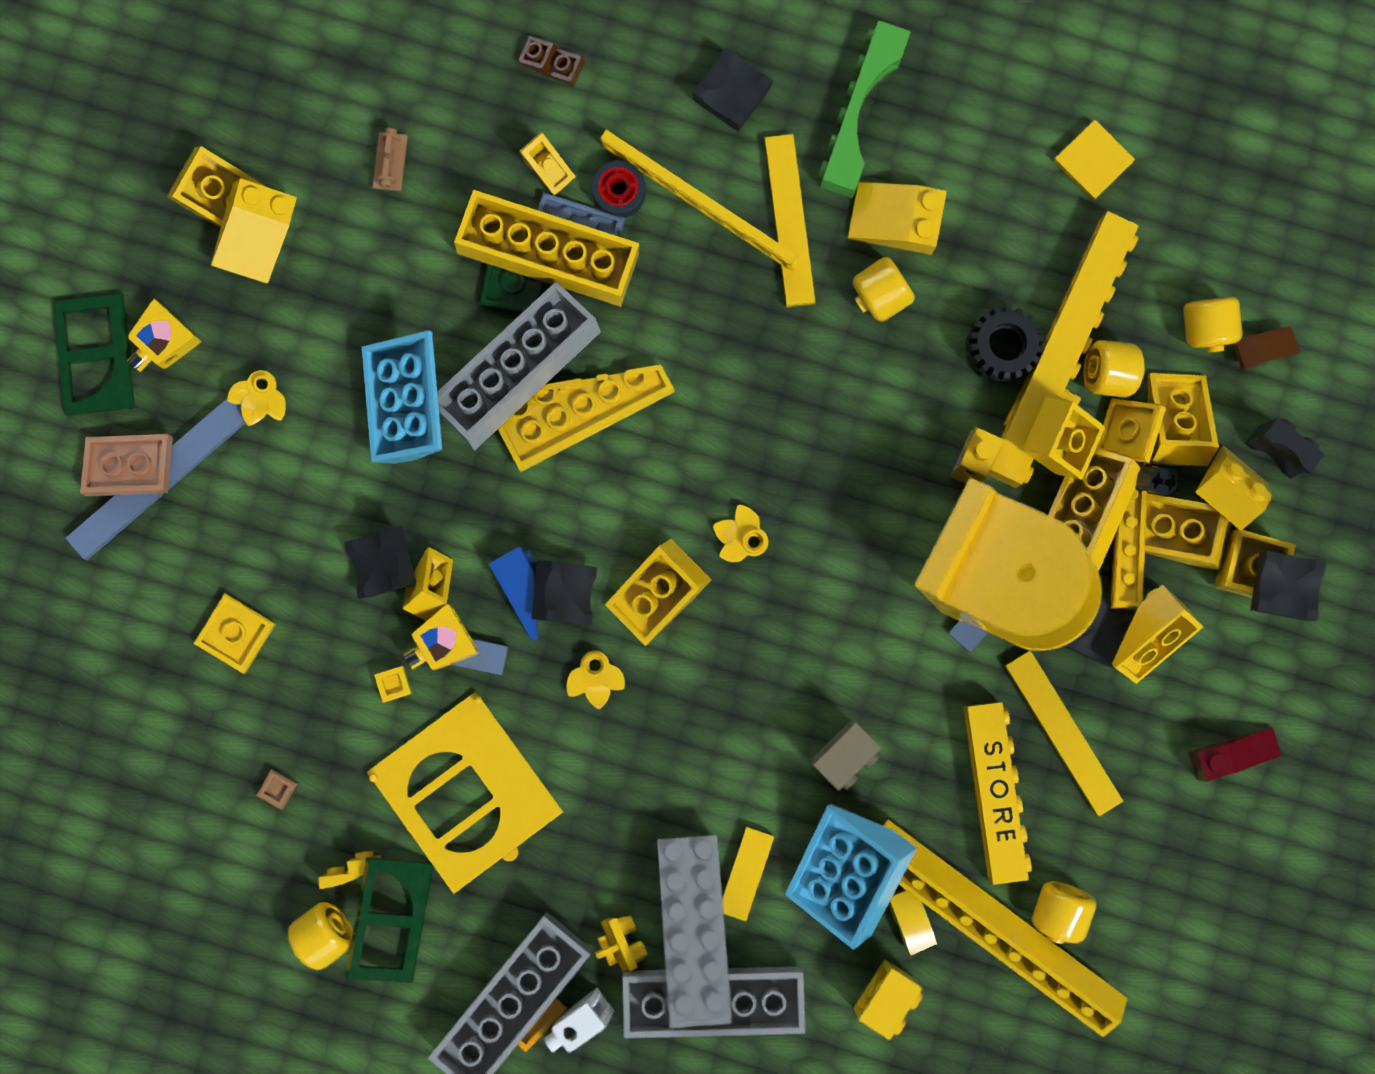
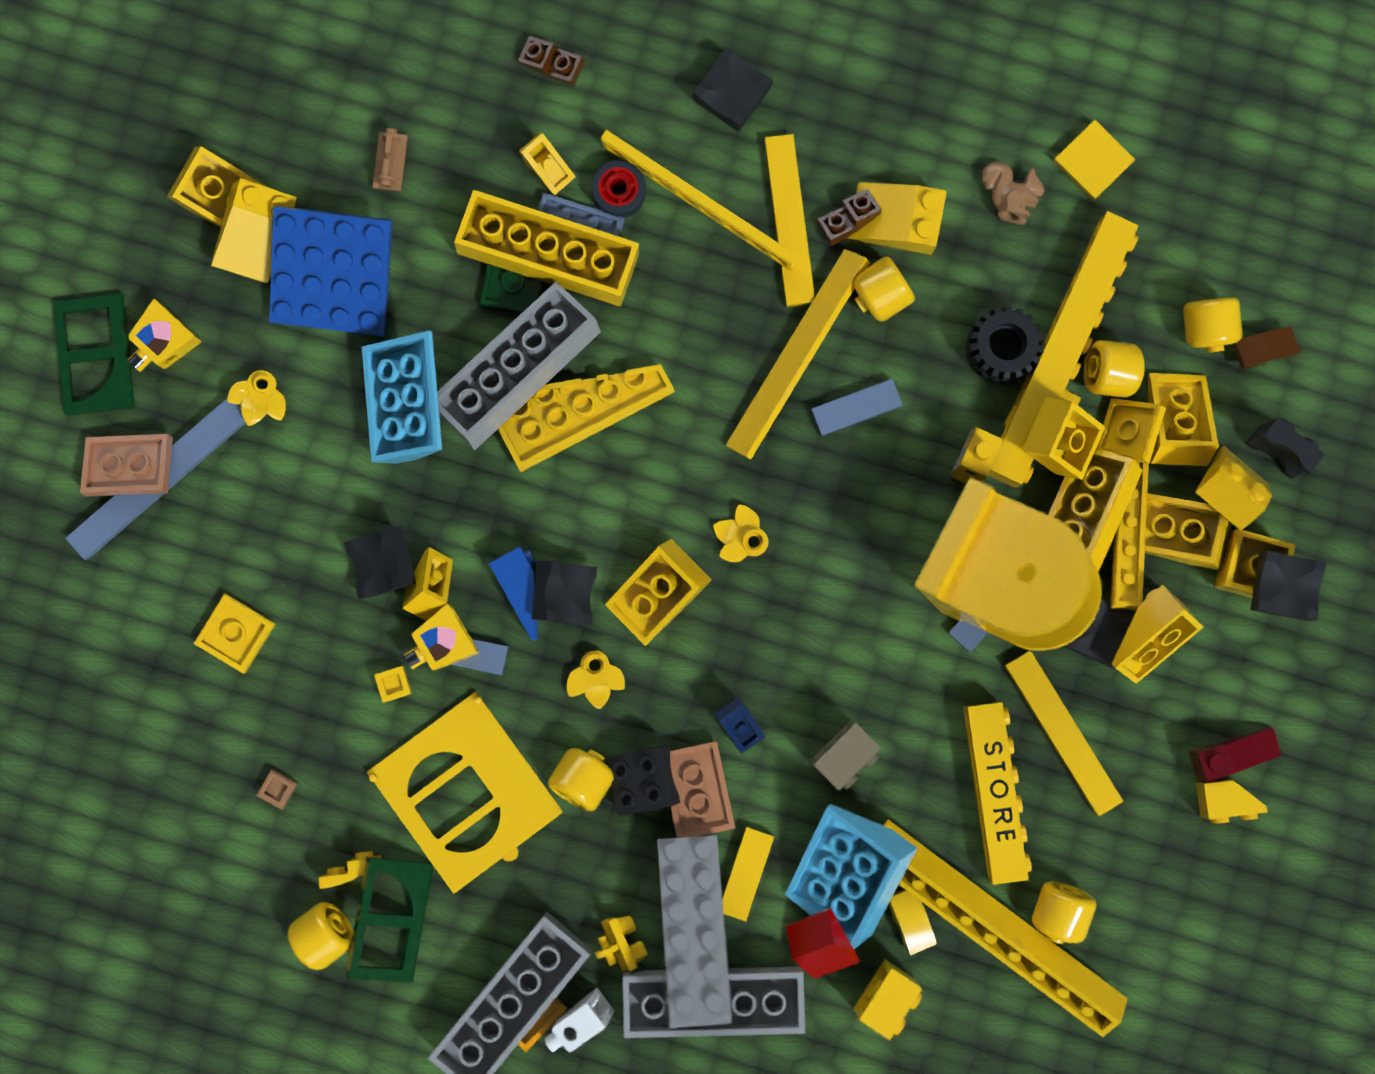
bright green arch [818,20,911,199] -> none
black beam [1137,464,1179,496] -> none
none -> blue plate [269,205,393,336]
none -> yellow head [548,748,614,812]
none -> black brick [606,745,680,816]
none -> nougat plate [670,741,735,838]
none -> dark blue slope [715,697,765,754]
none -> yellow tile [725,249,870,460]
none -> red slope [786,908,860,979]
none -> sand blue tile [811,379,903,437]
none -> reddish brown slope [817,188,882,246]
none -> medium nougat animal [982,162,1044,225]
none -> yellow slope [1196,779,1268,824]

